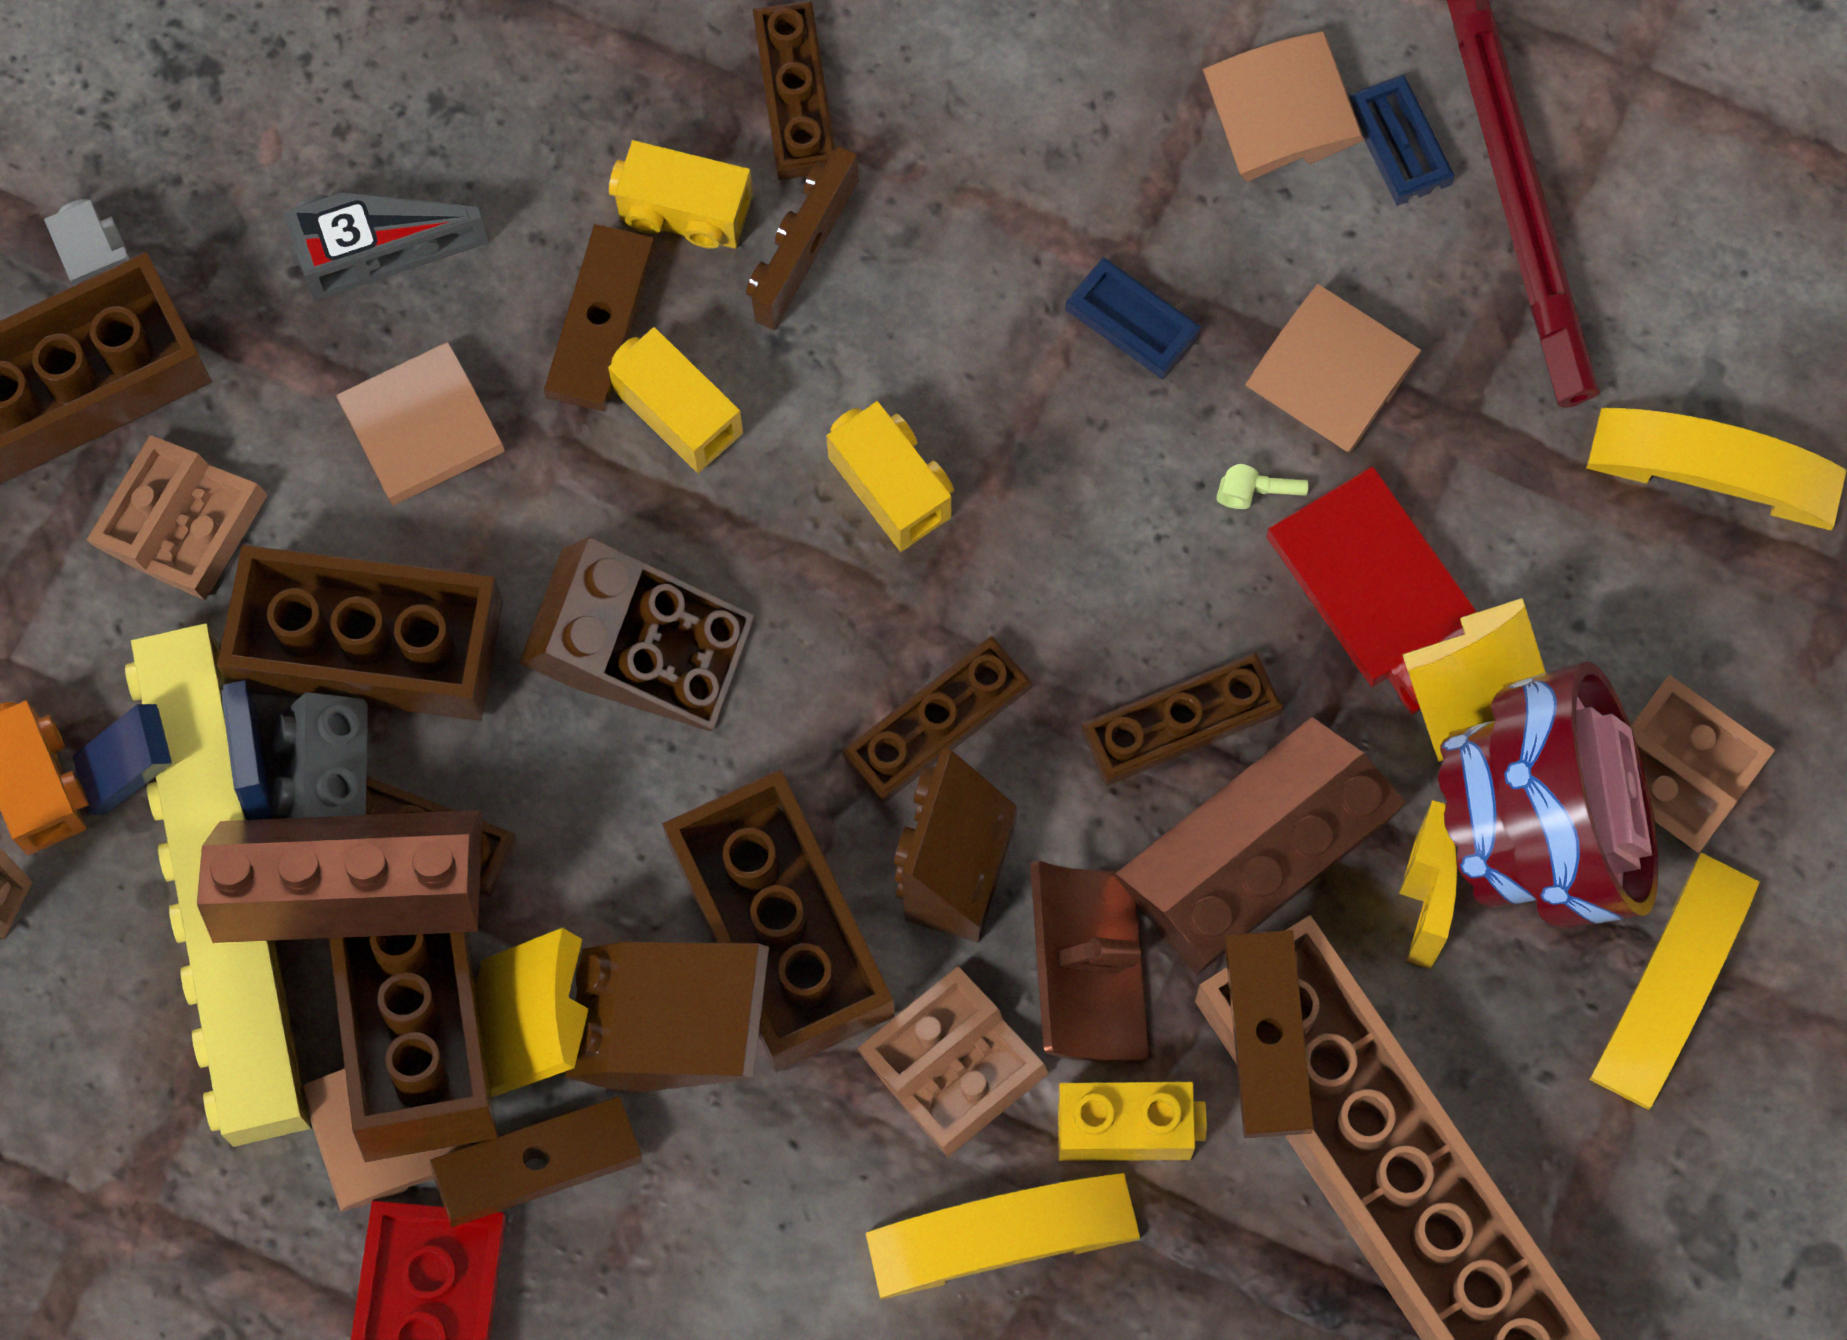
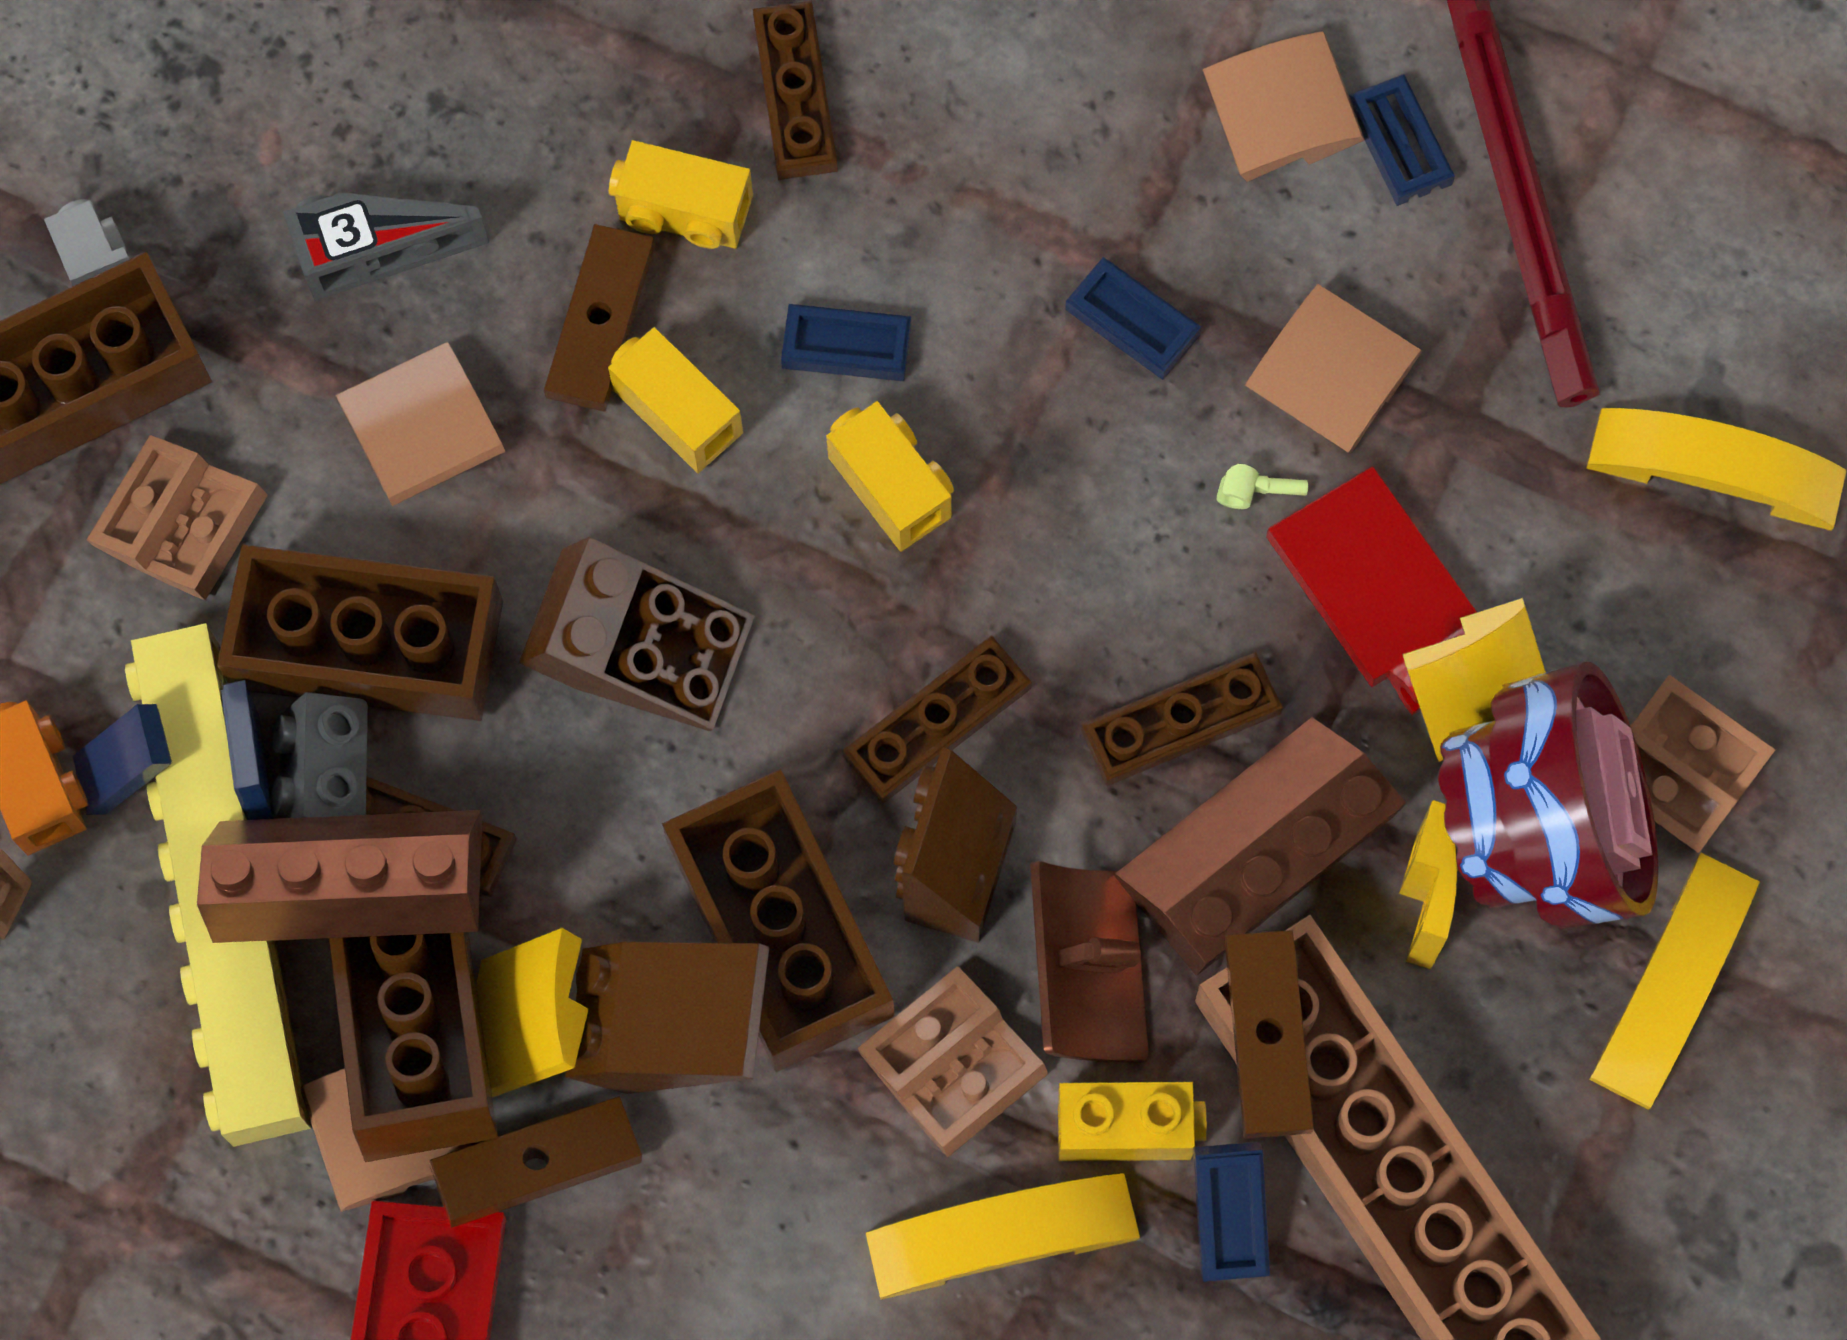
reddish brown tile [746,146,859,331] -> none
none -> dark blue tile [781,304,911,381]
none -> dark blue tile [1193,1142,1270,1282]

